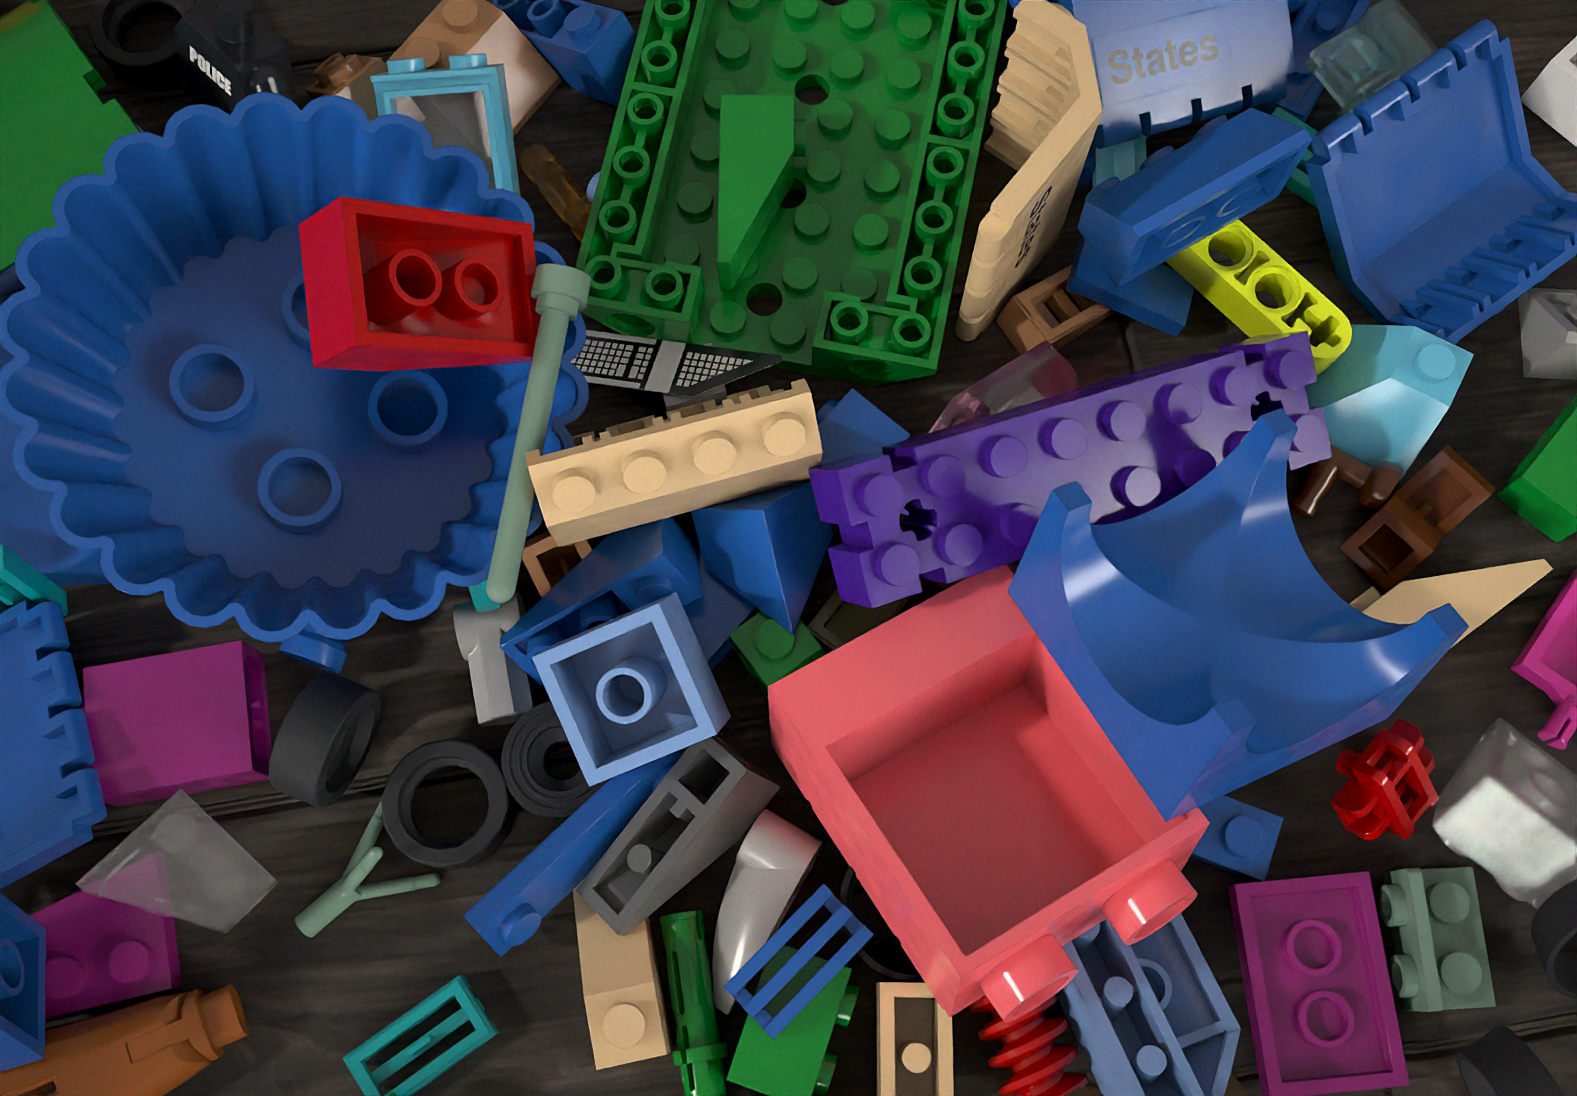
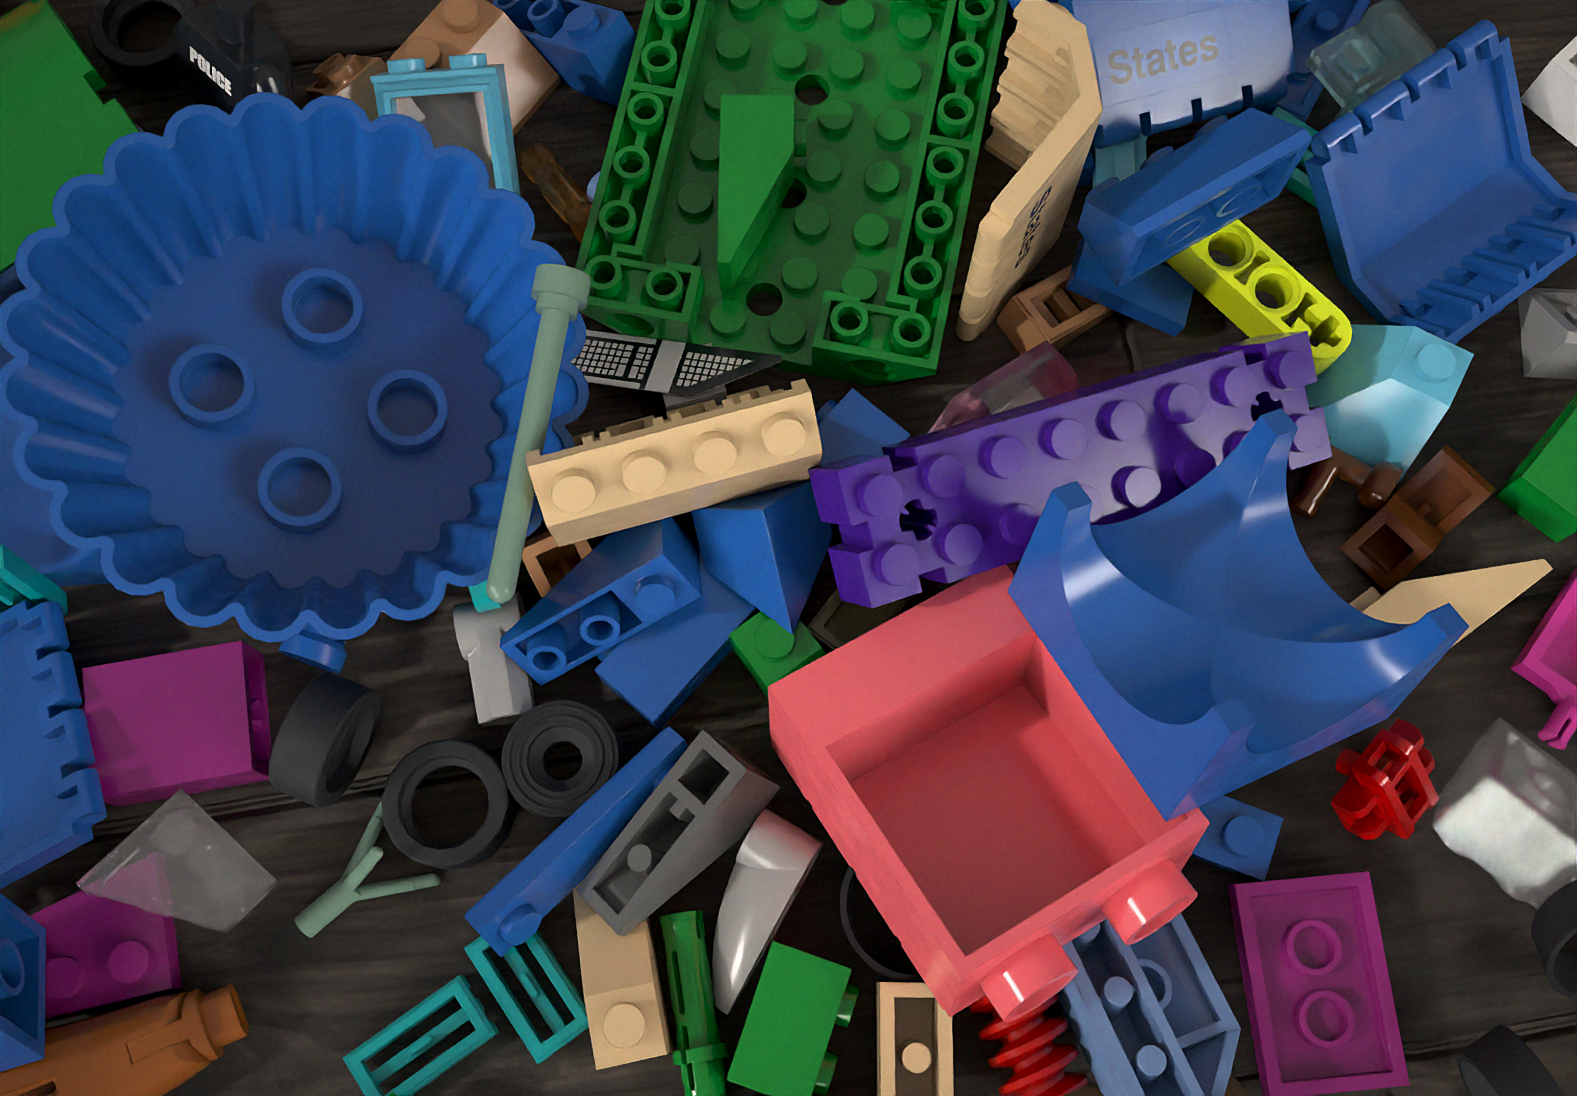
red slope [298,196,541,371] -> none
medium blue brick [532,592,731,787] -> none
blue tile [723,884,874,1039] -> none
sand green bracket [1379,867,1496,1012] -> none
none -> teal tile [464,929,589,1064]

